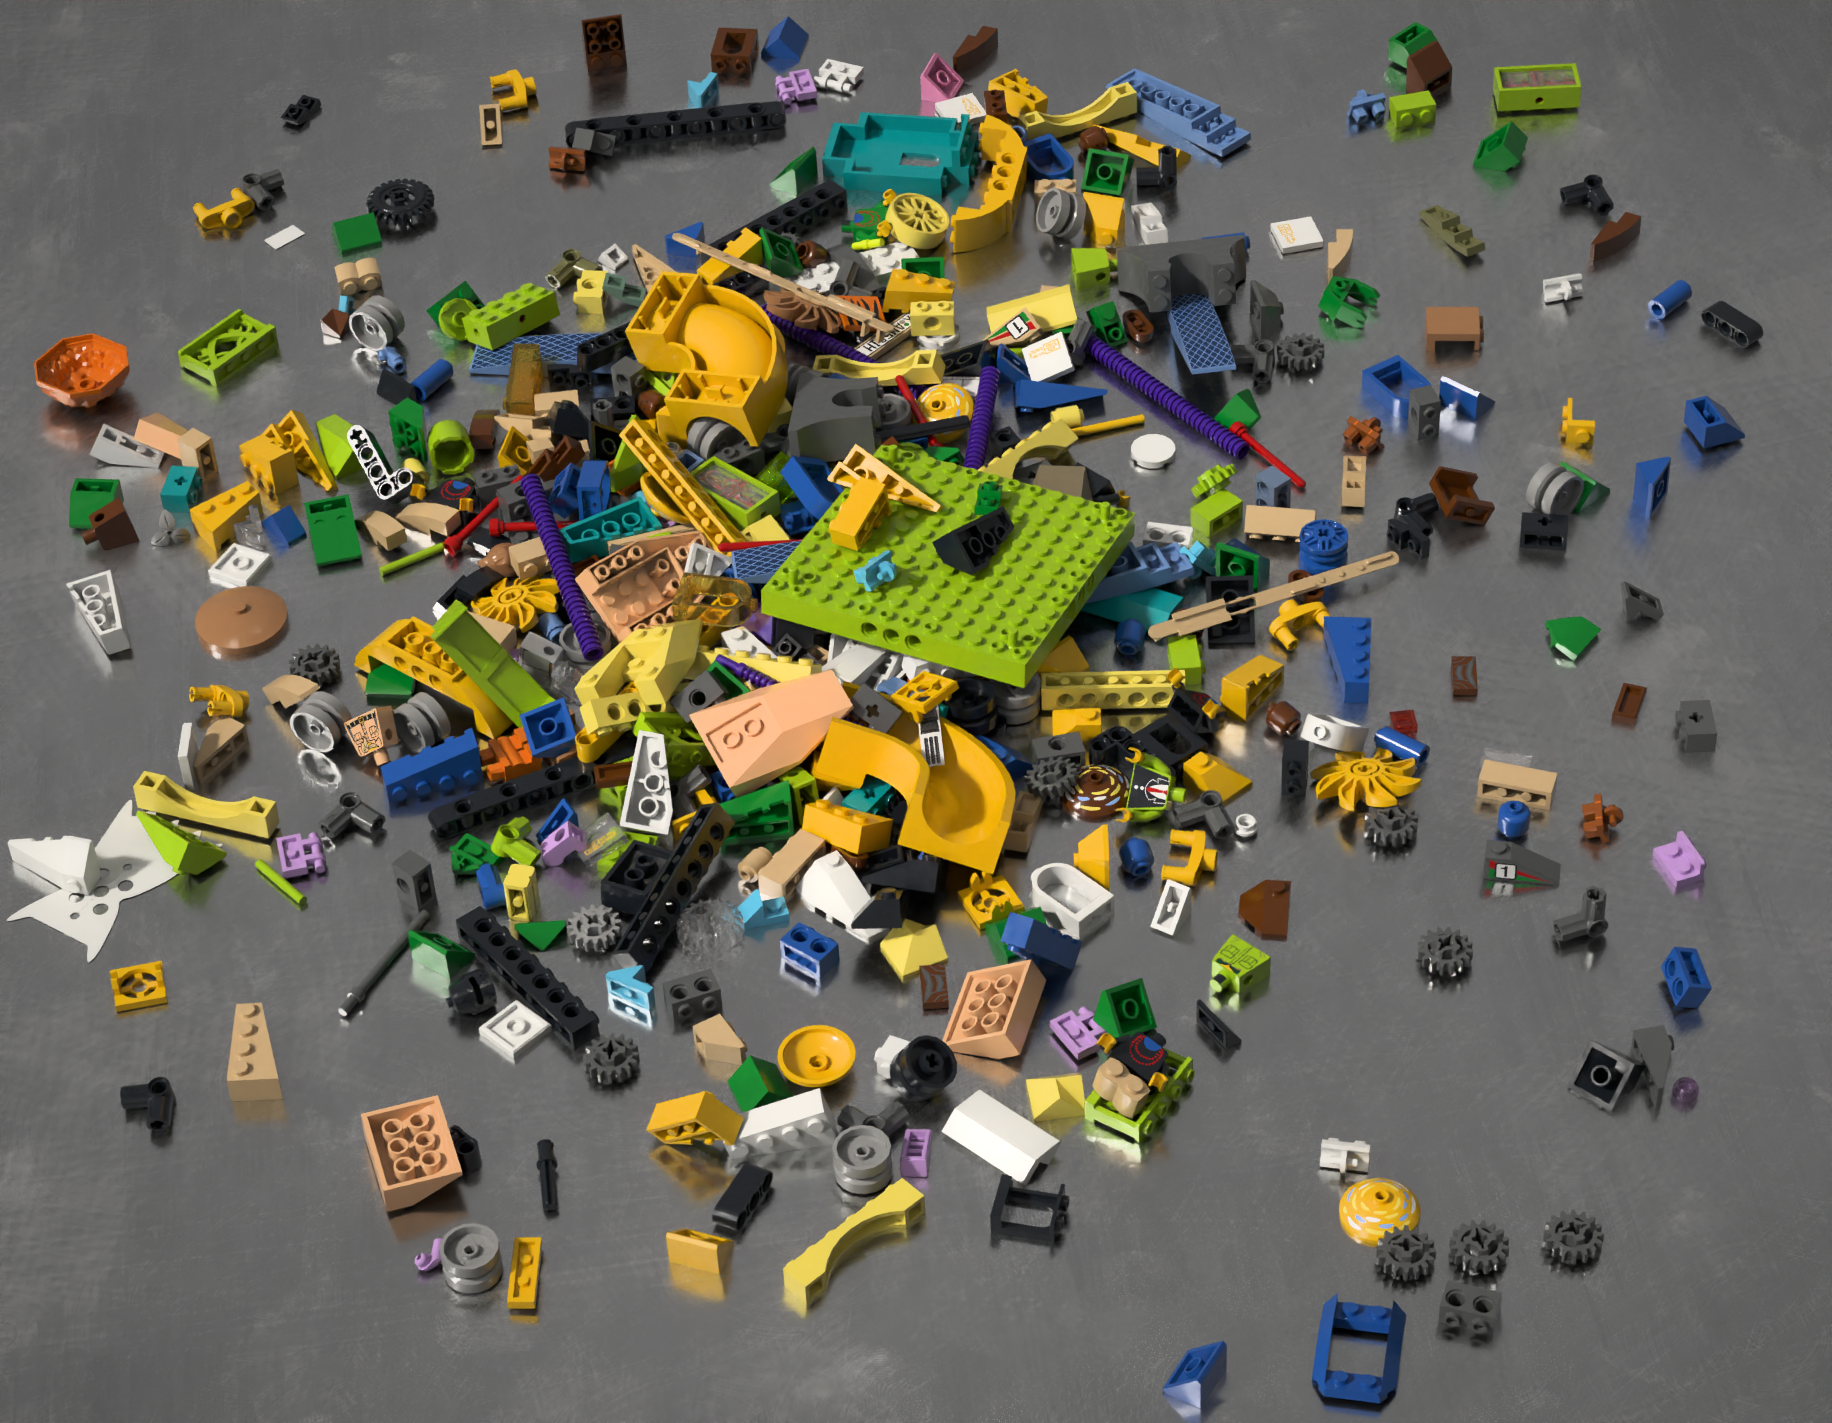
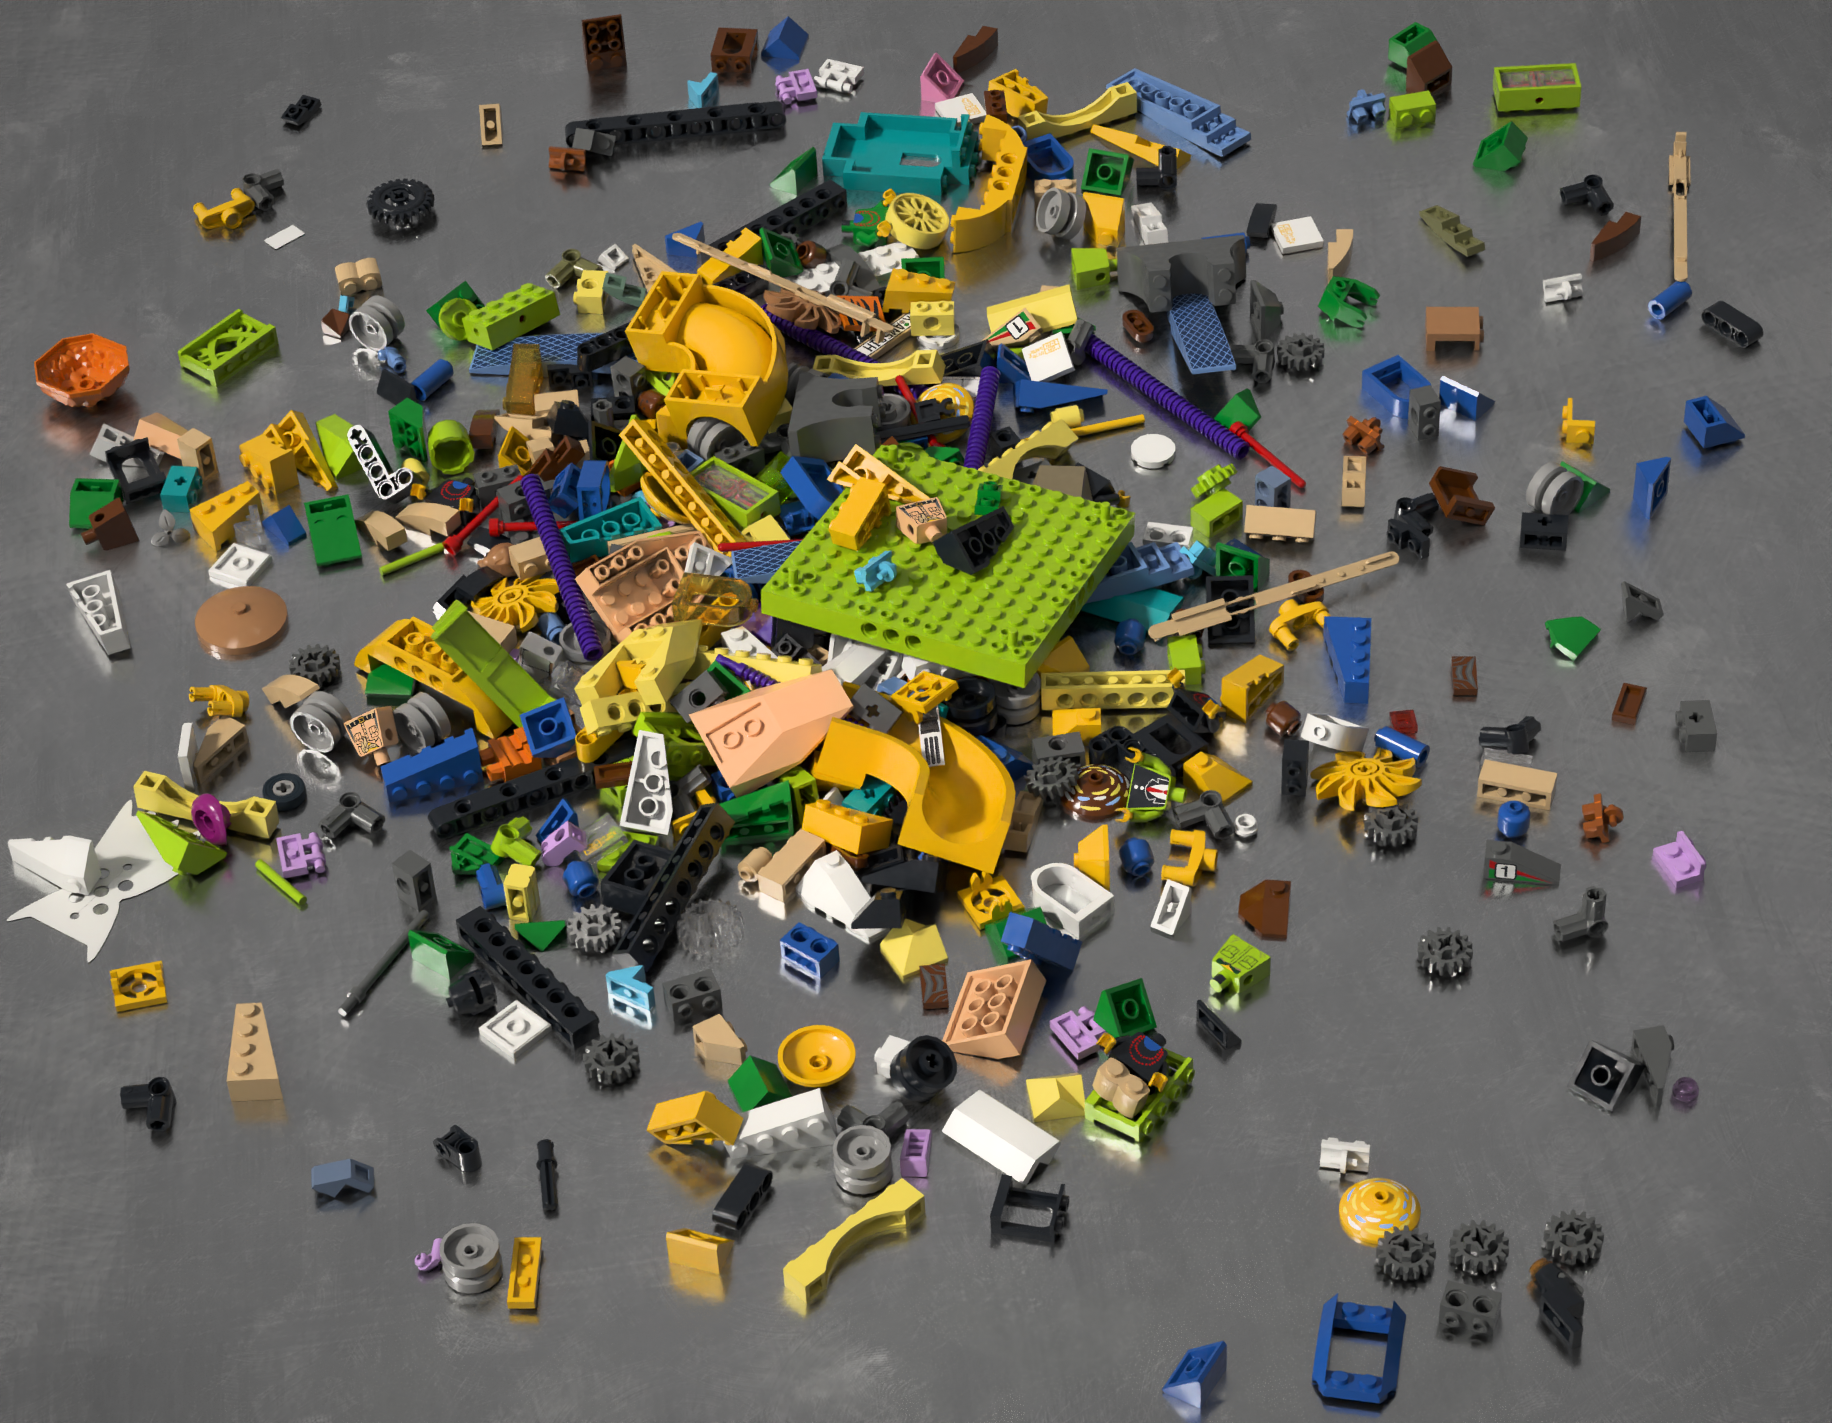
green slope [331,212,382,254] -> none
light nougat slope [361,1095,463,1212] -> none
yellow connector [489,69,537,112] -> none
medium azure slope [735,889,790,931] -> none
neon yellow piece [851,238,885,250] -> none
reddish brown head [1078,126,1110,153] -> none
green slope [1086,301,1128,347] -> none
blue wheel [1299,519,1348,576] -> none
blue brick [1661,947,1712,1008] -> none
none -> black panel [105,437,166,505]
none -> magenta hat [191,794,232,846]
none -> black bush [262,773,306,811]
none -> sand blue slope [311,1159,374,1197]
none -> blue head [562,861,599,898]
none -> yellow slope [616,660,646,689]
none -> light nougat torso [896,497,947,544]
none -> black plate [914,398,956,424]
none -> black slope [1246,203,1277,238]
none -> black piece [1479,716,1541,755]
none -> black plate [1529,1258,1585,1349]
none -> tan piece [1669,132,1691,282]

